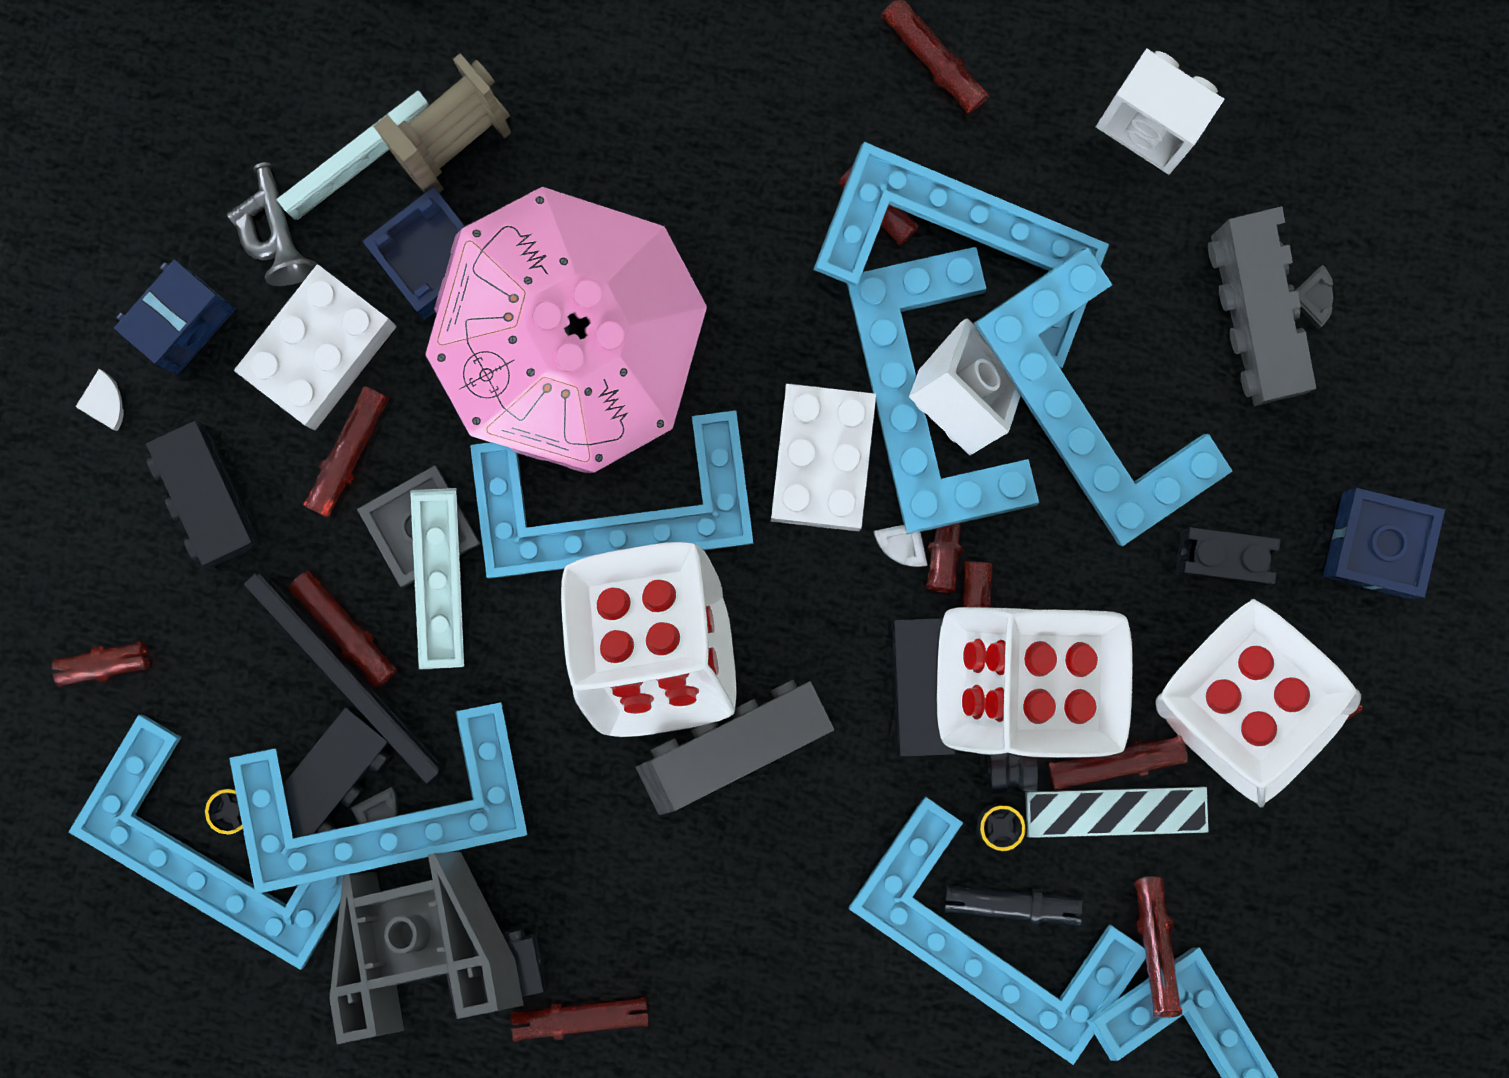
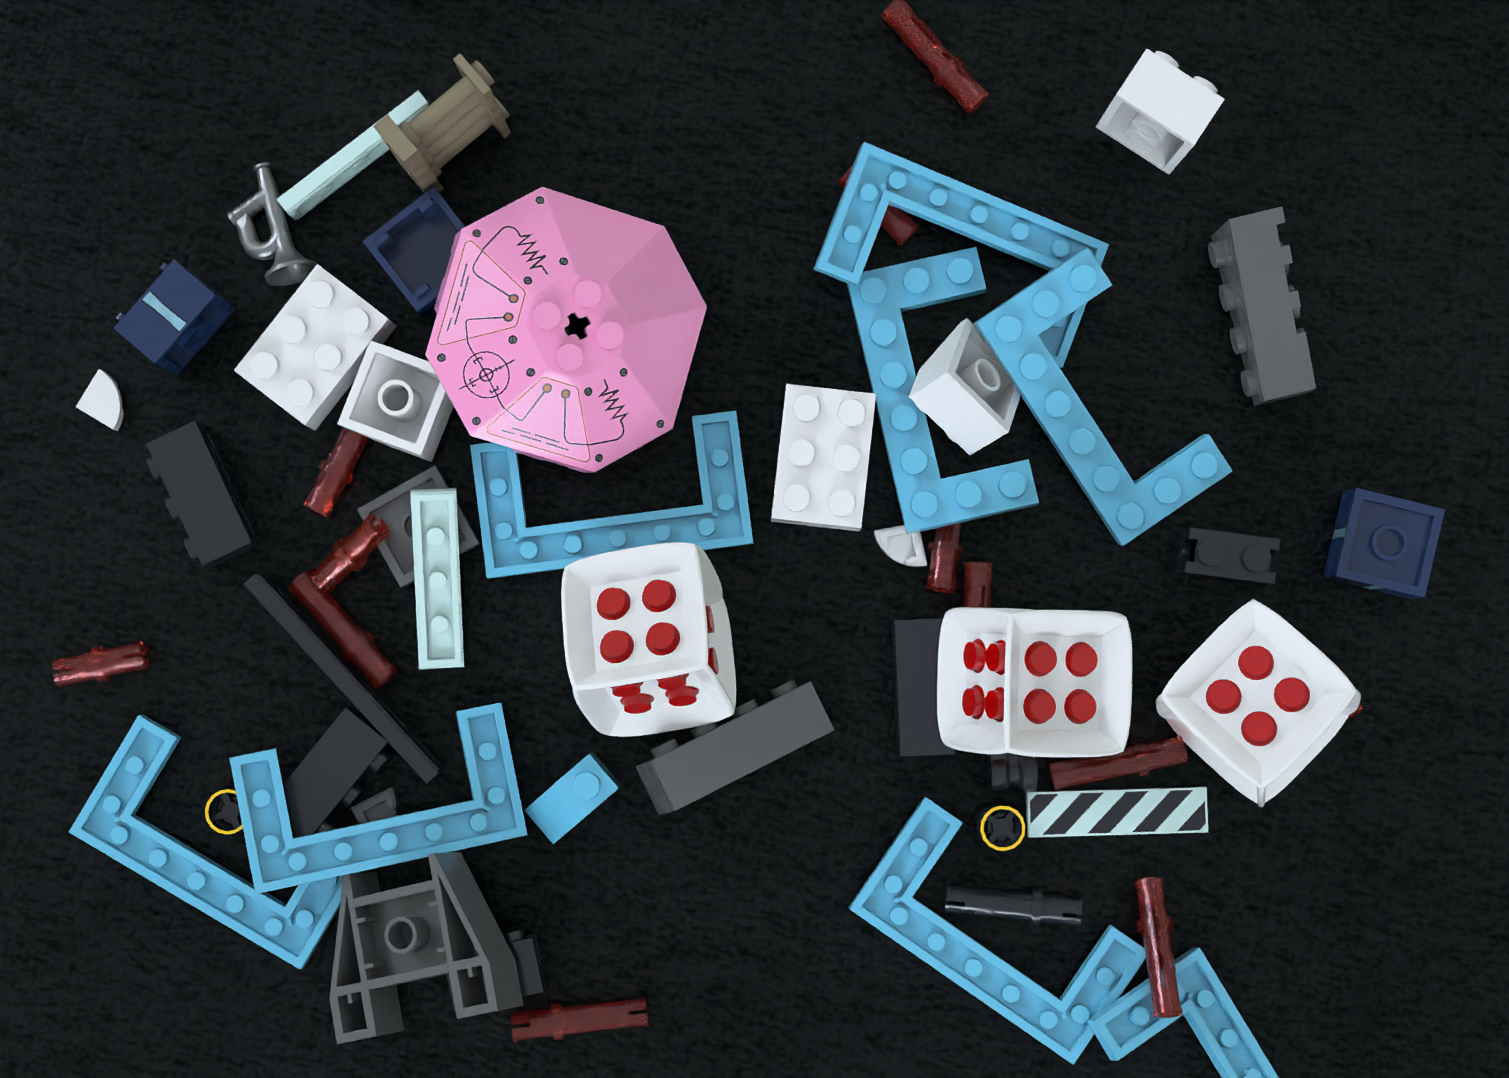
dark grey tile [1296,265,1333,329] -> none
none -> clear red pin [310,515,390,593]
none -> white slope [337,340,453,462]
none -> medium azure slope [524,752,622,844]

